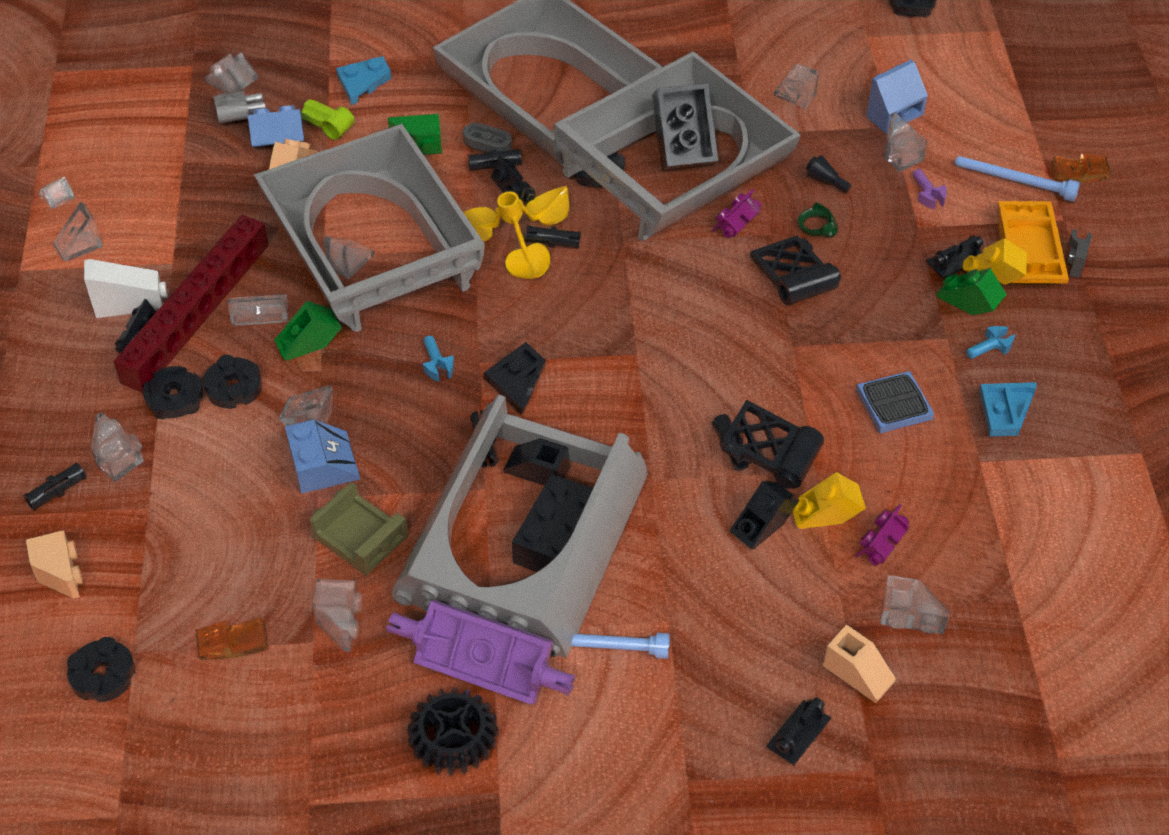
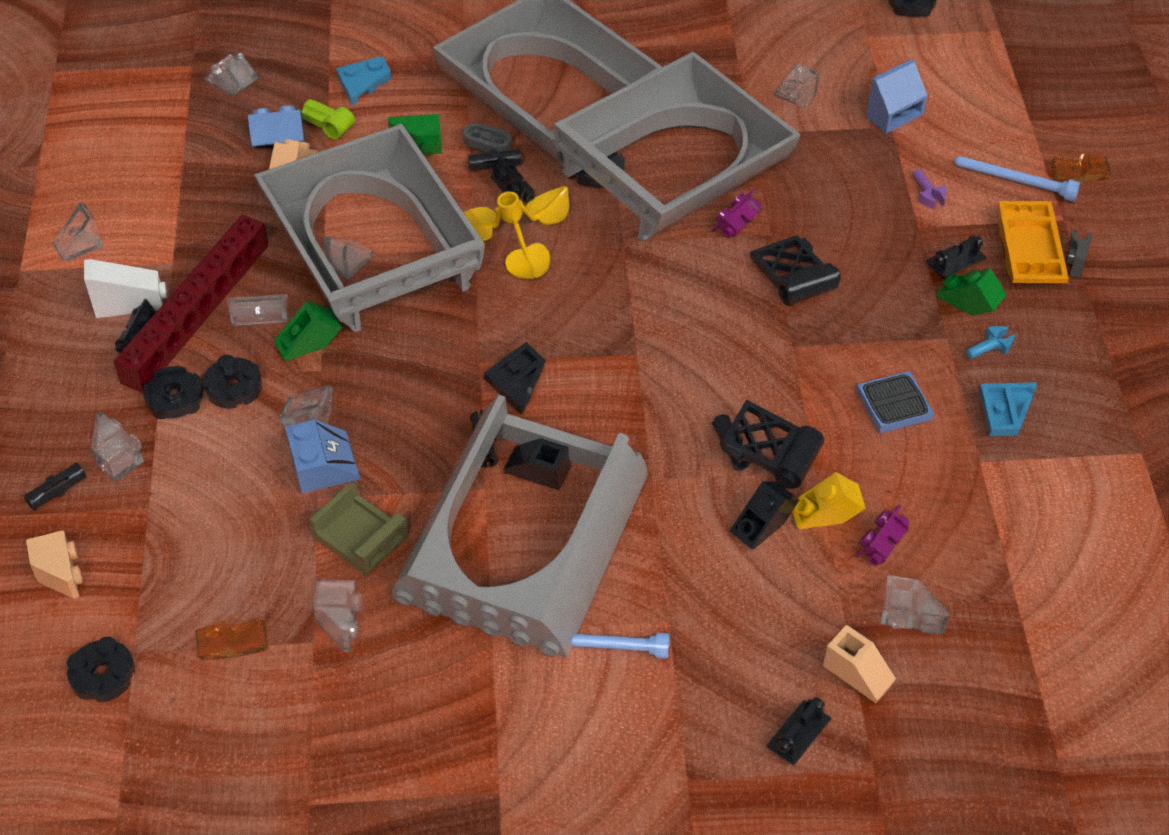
clear slope [38,177,75,209] -> none
light grey piece [213,91,266,124] -> none
medium lavender plate [387,600,575,705] -> none
black gear [407,686,498,776] -> none
dark azure bar [423,336,454,382] -> none
black brick [512,474,593,572] -> none
black pin [525,225,581,249] -> none
black brick [652,83,718,171] -> none
dark green piece [798,202,838,237] -> none
black cone [806,155,852,193] -> none
clear slope [884,112,928,172] -> none
yellow brick [962,238,1027,285] -> none

